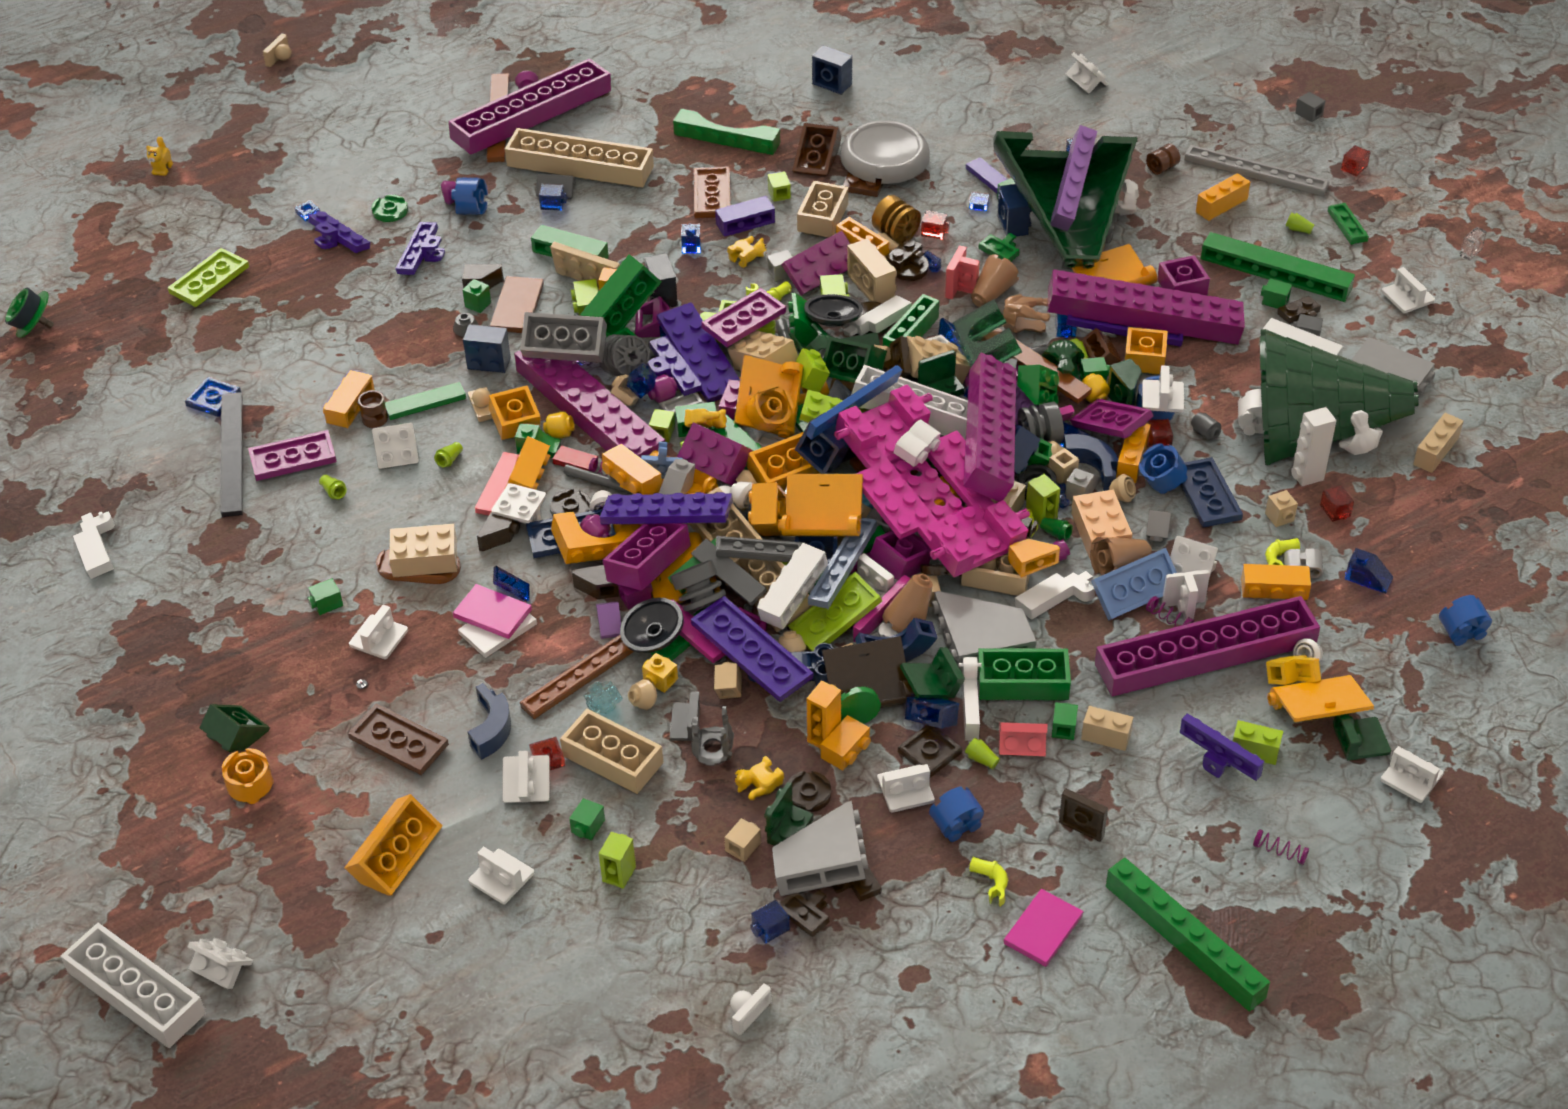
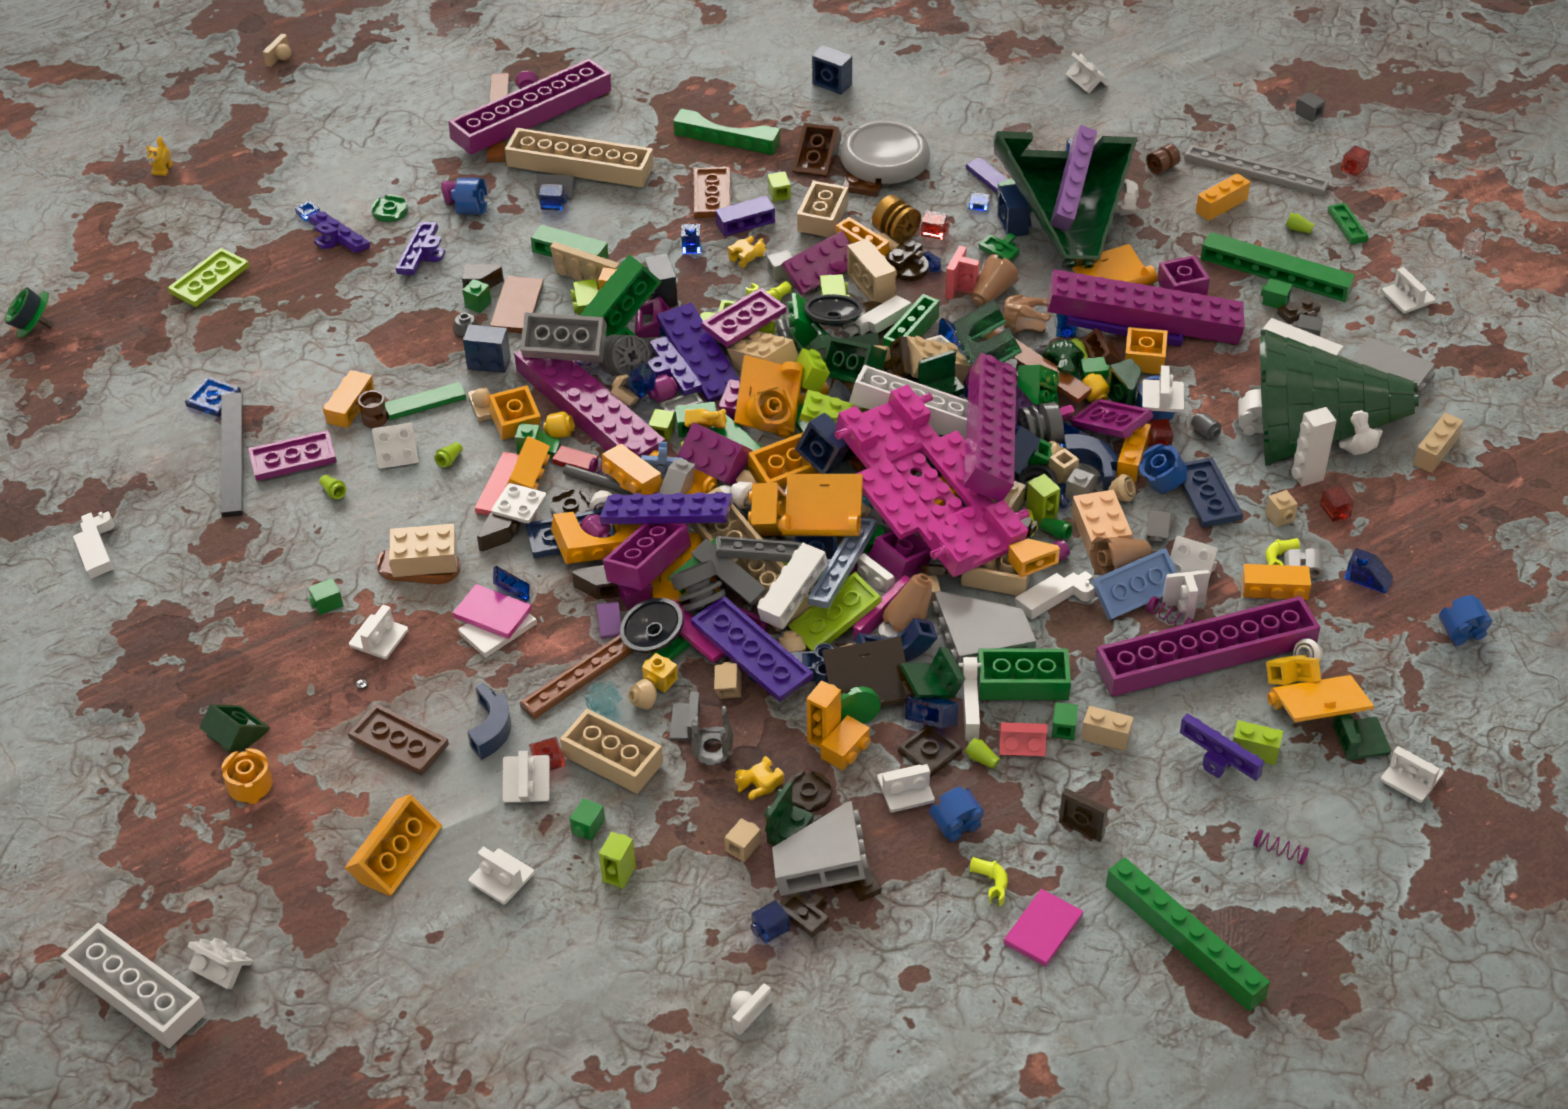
blue tile [806,365,902,440] -> none
white brick [894,419,941,467] -> none

